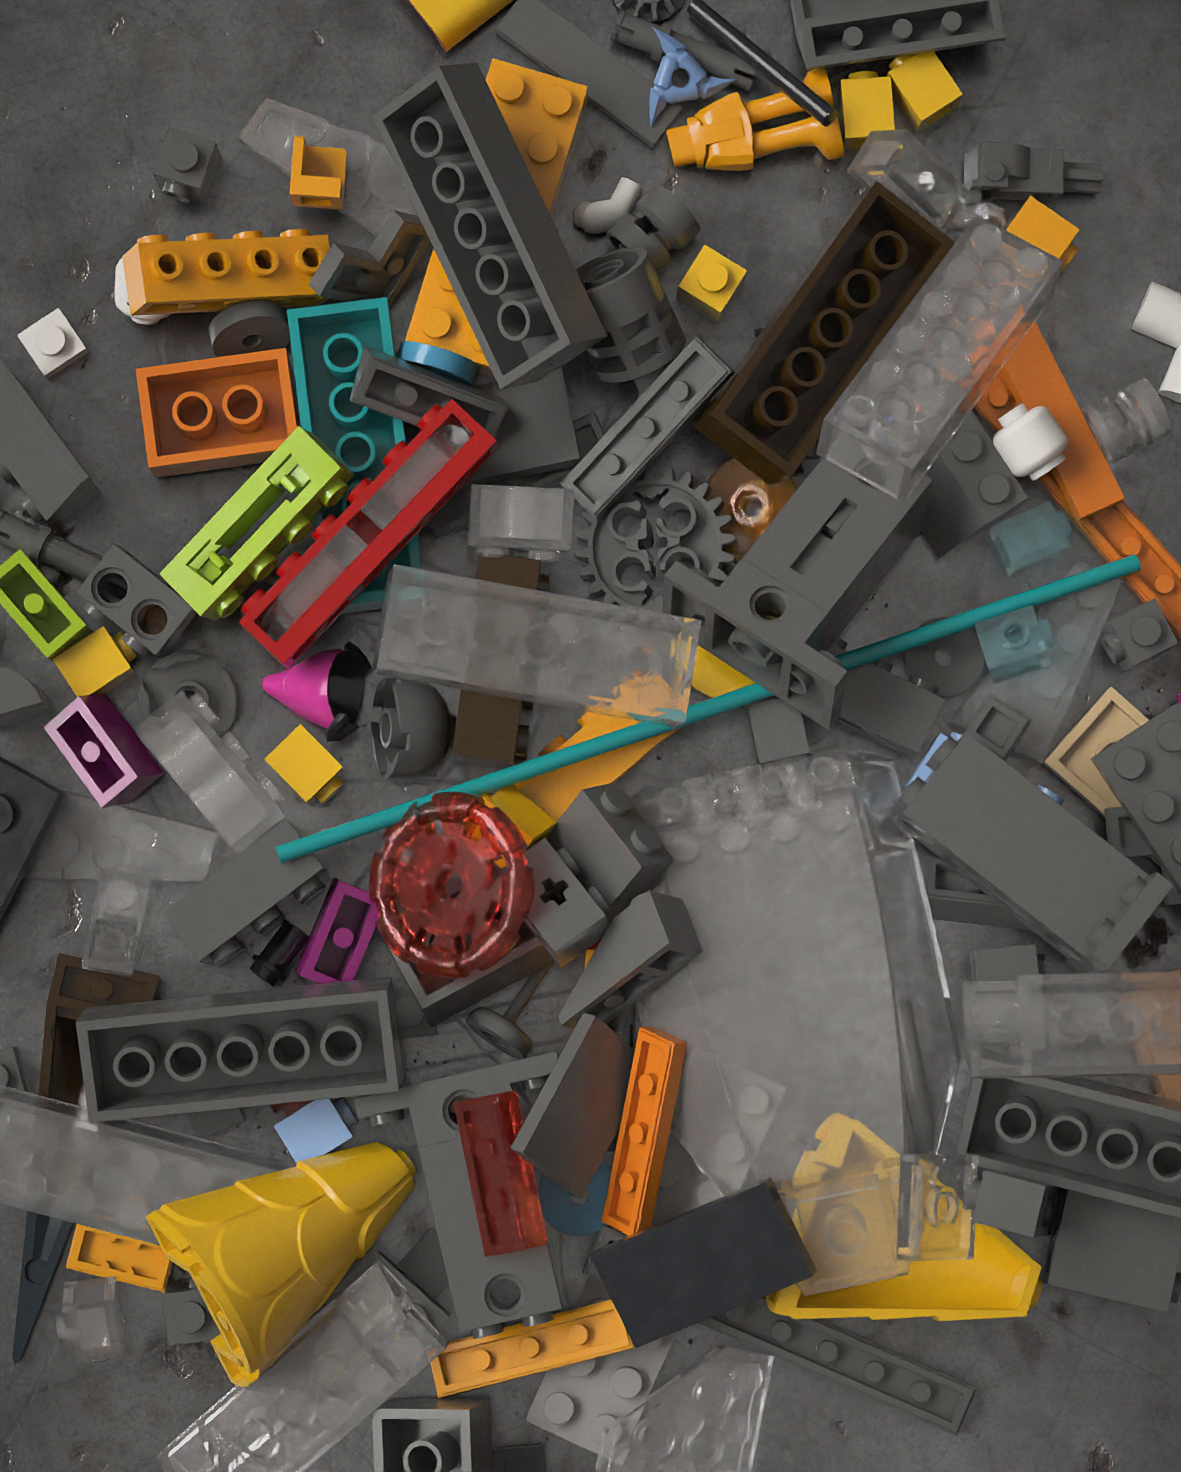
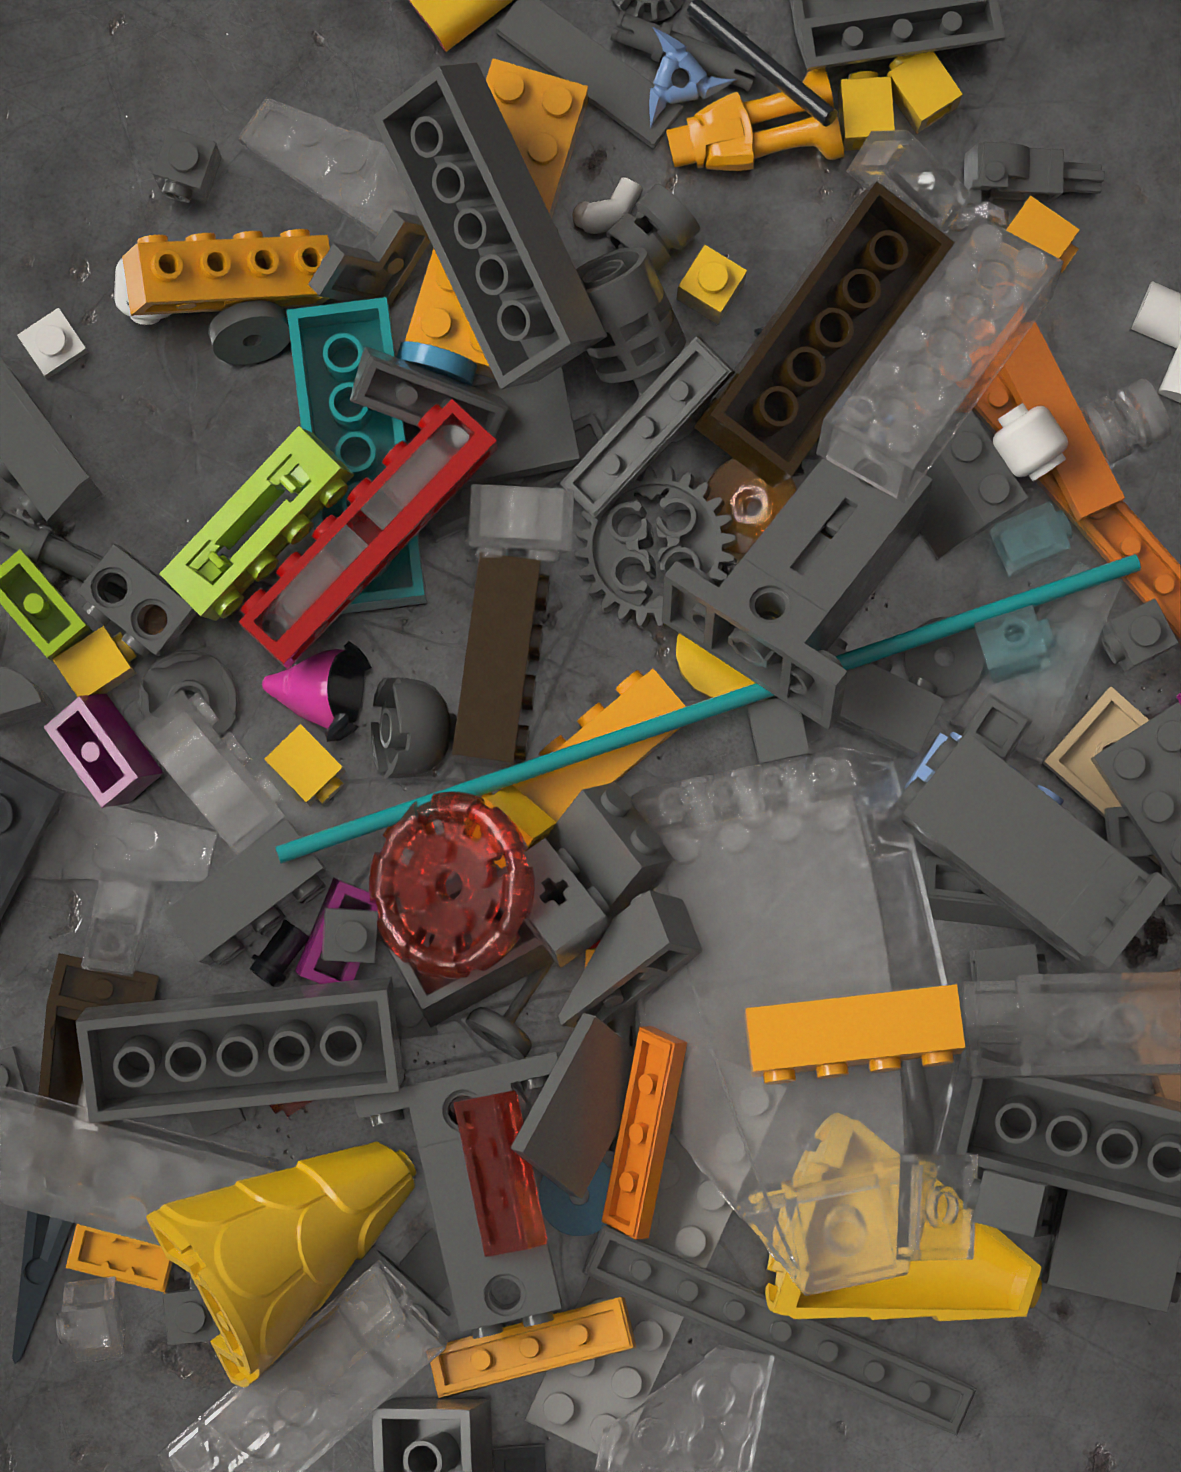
orange brick [136,348,300,478] -> none
light blue brick [274,1097,358,1164] -> none
light orange panel [290,136,347,210] -> none
clear brick [372,564,702,727] -> none
black tile [590,1177,817,1348] -> none
none -> dark grey plate [321,907,378,963]
none -> light orange brick [744,984,966,1085]

